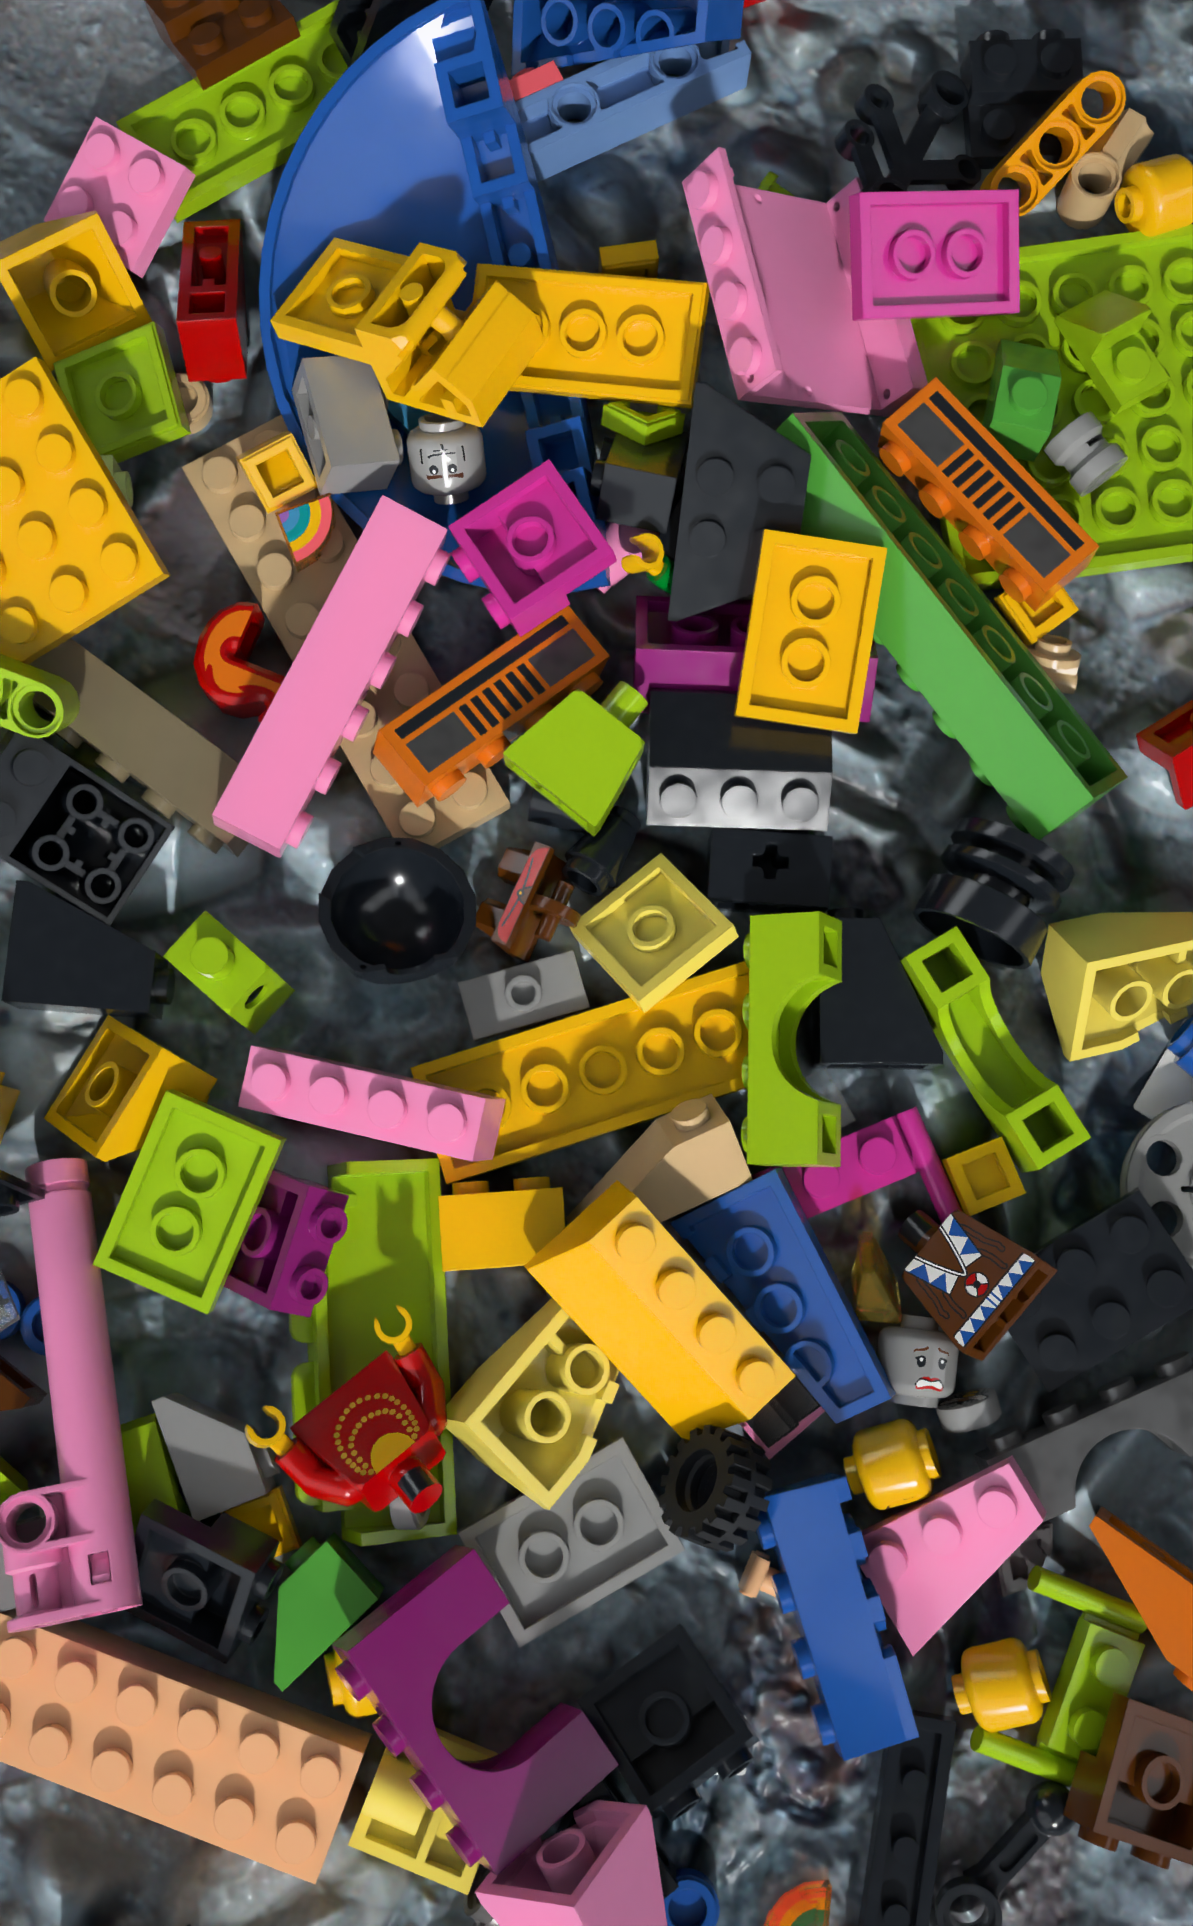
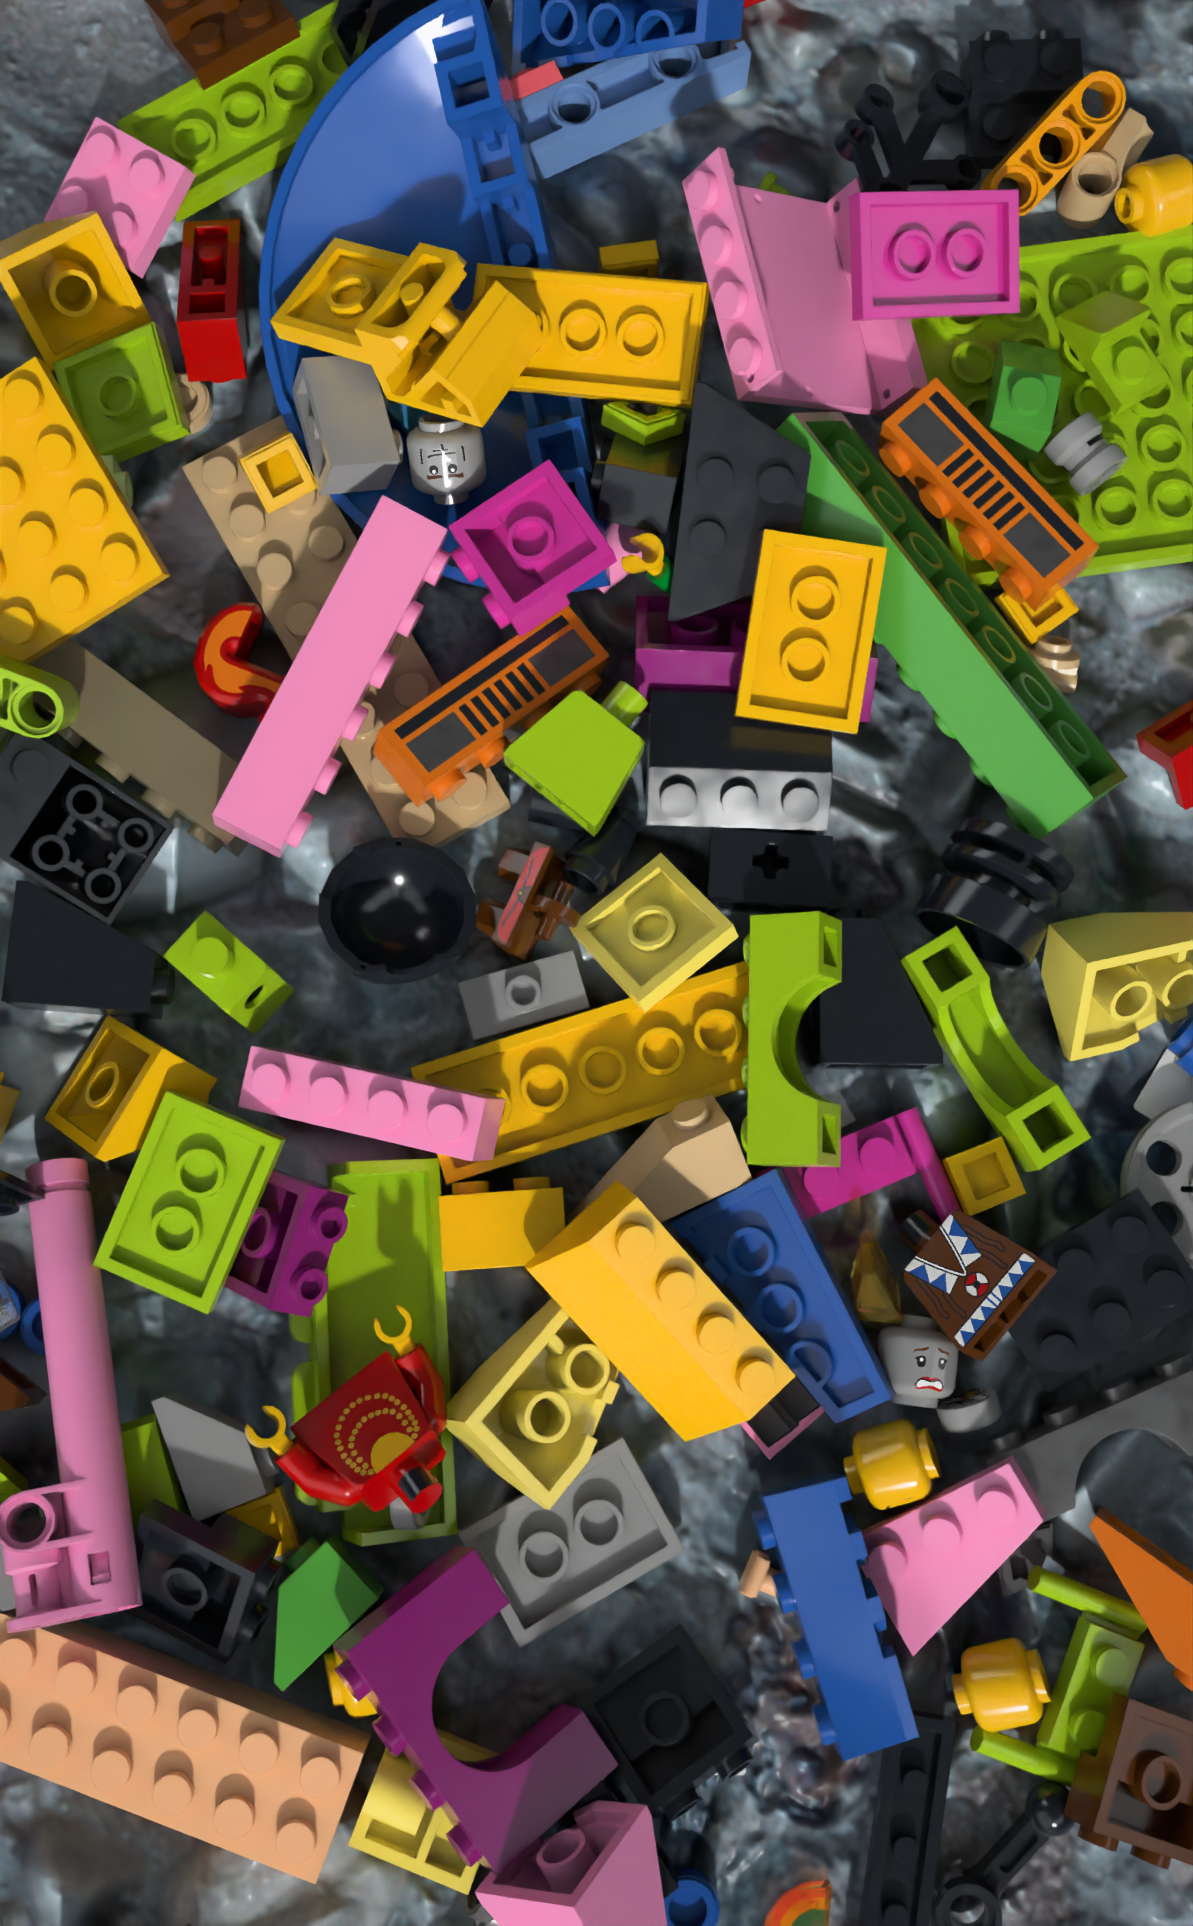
tile [275,493,336,572] -> none
black tyre [659,1425,773,1552] -> none

